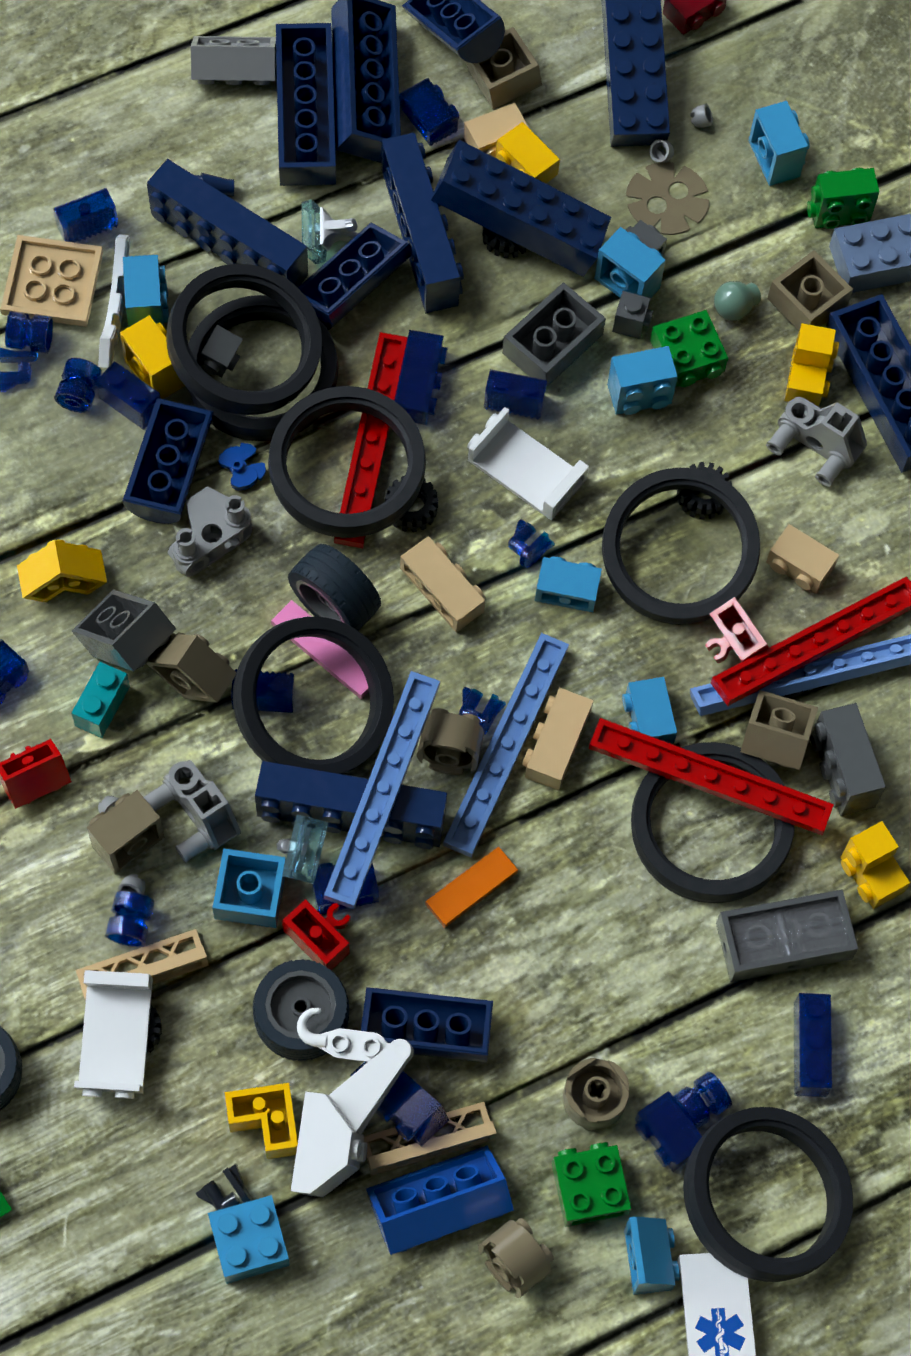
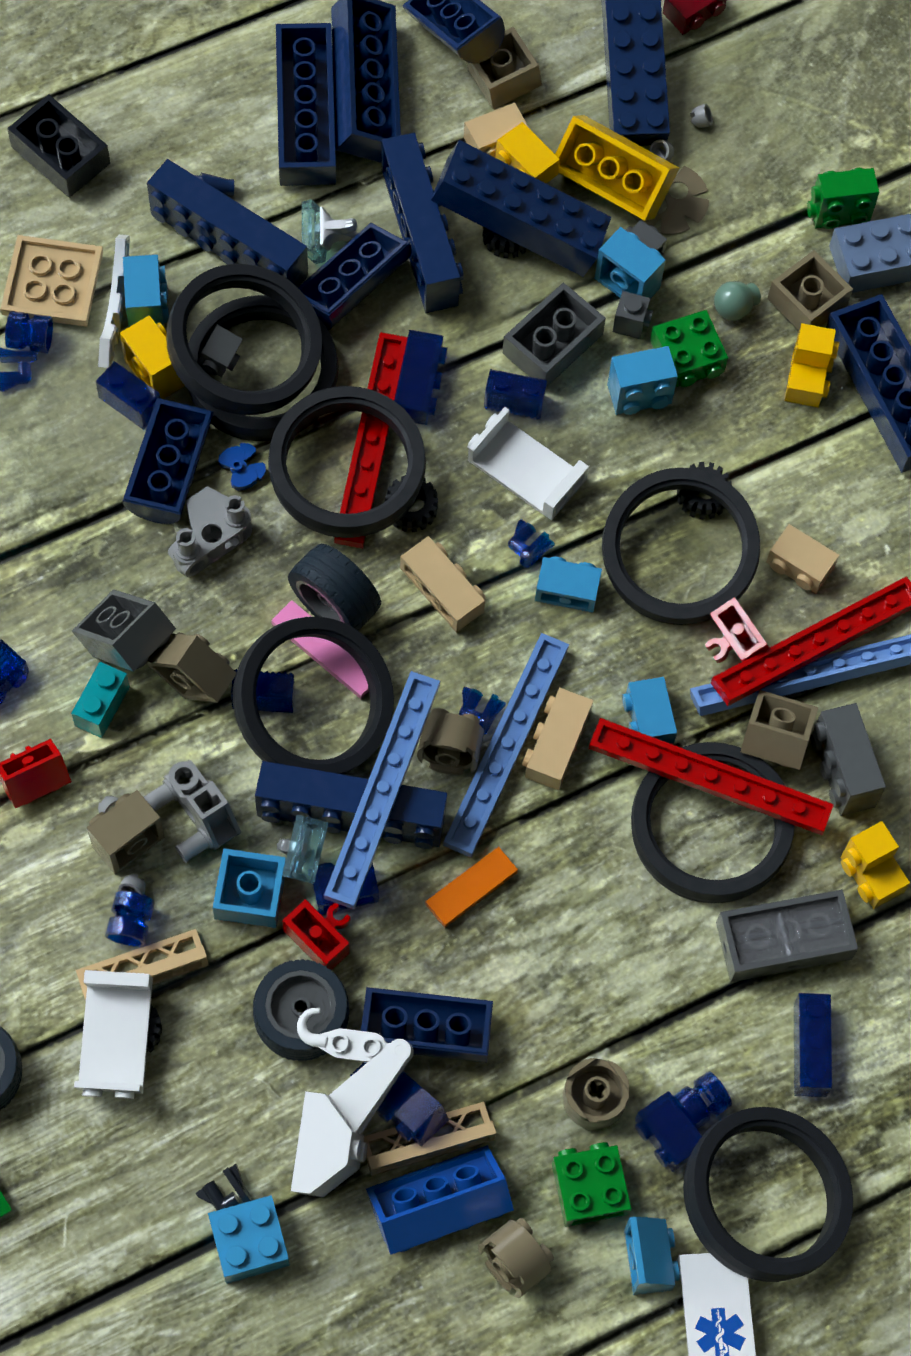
yellow brick [17,539,107,603] -> none
clear blue brick [53,188,119,243] -> none
clear blue wheel [54,358,102,413] -> none
light grey slope [191,36,276,85] -> none
yellow brick [224,1083,298,1159] -> none
clear blue brick [399,78,459,146] -> none
dark azure brick [748,101,810,186] -> none
light grey piece [766,397,867,487] -> none
none -> black brick [7,94,110,198]
none -> yellow brick [555,115,680,221]

